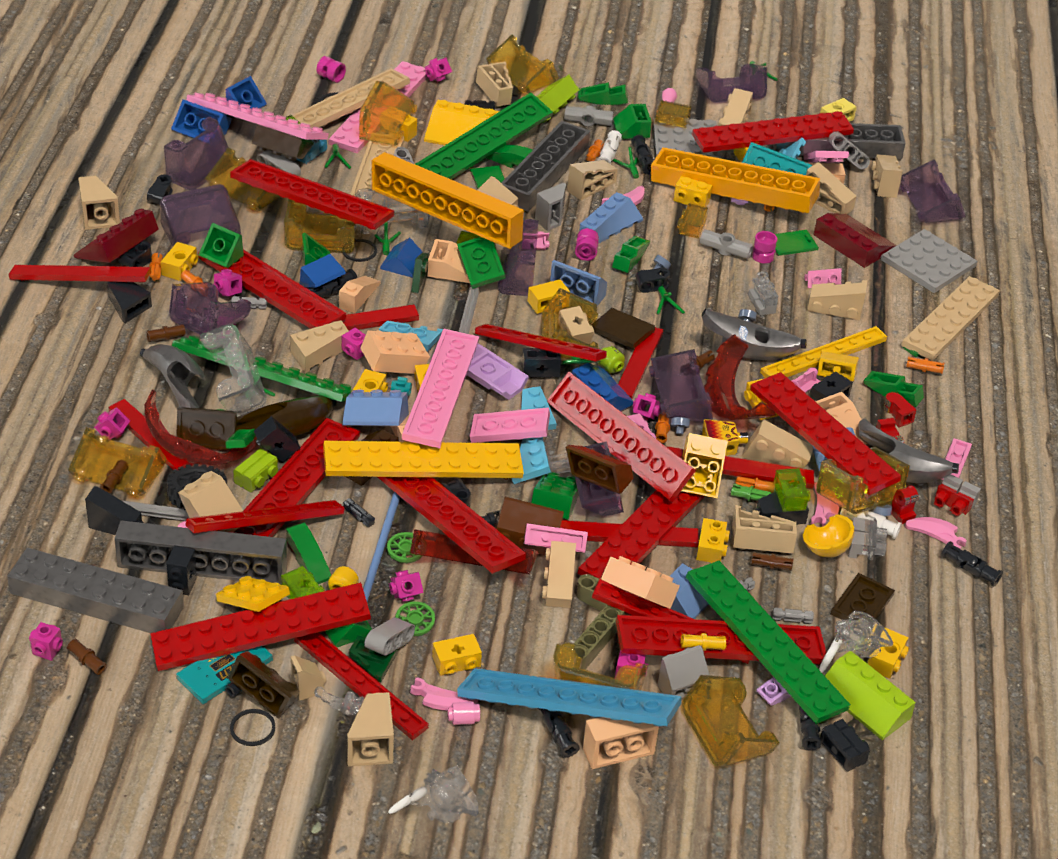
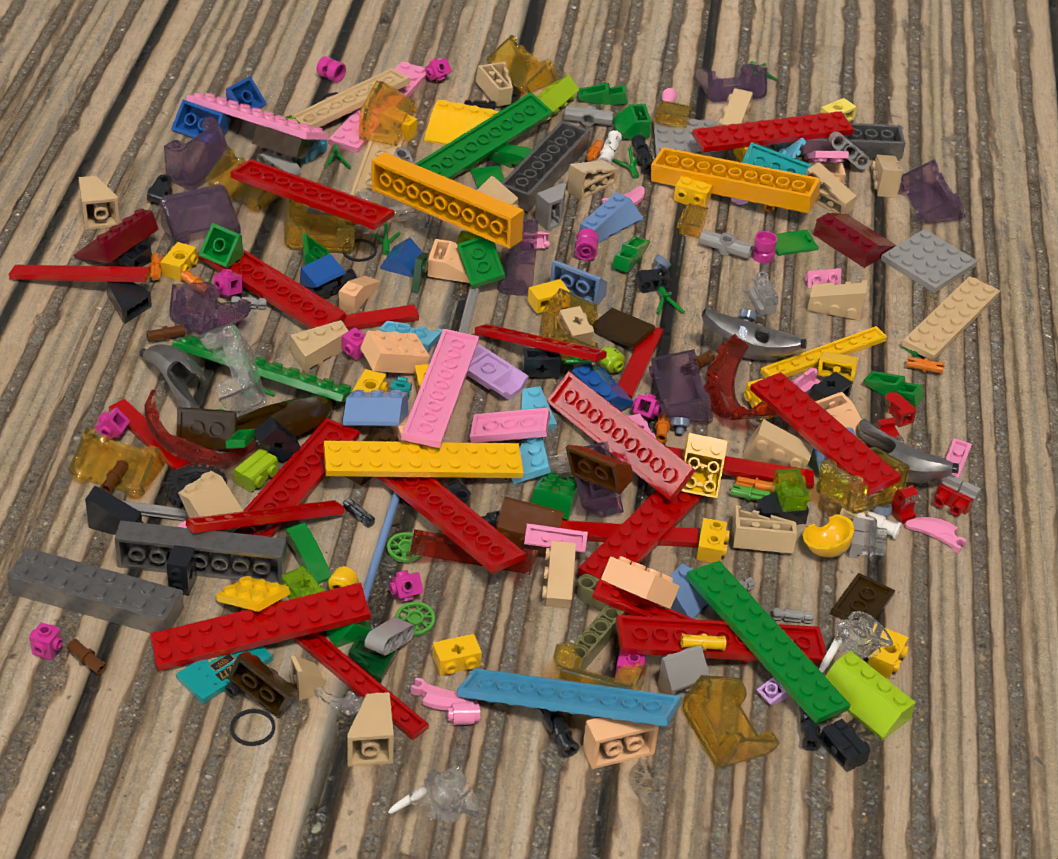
torso [702,420,748,456] -> none
reddish brown pin [751,552,794,571] -> none
bright pink piece [811,482,839,527] -> none
black piece [941,541,1003,587] -> none

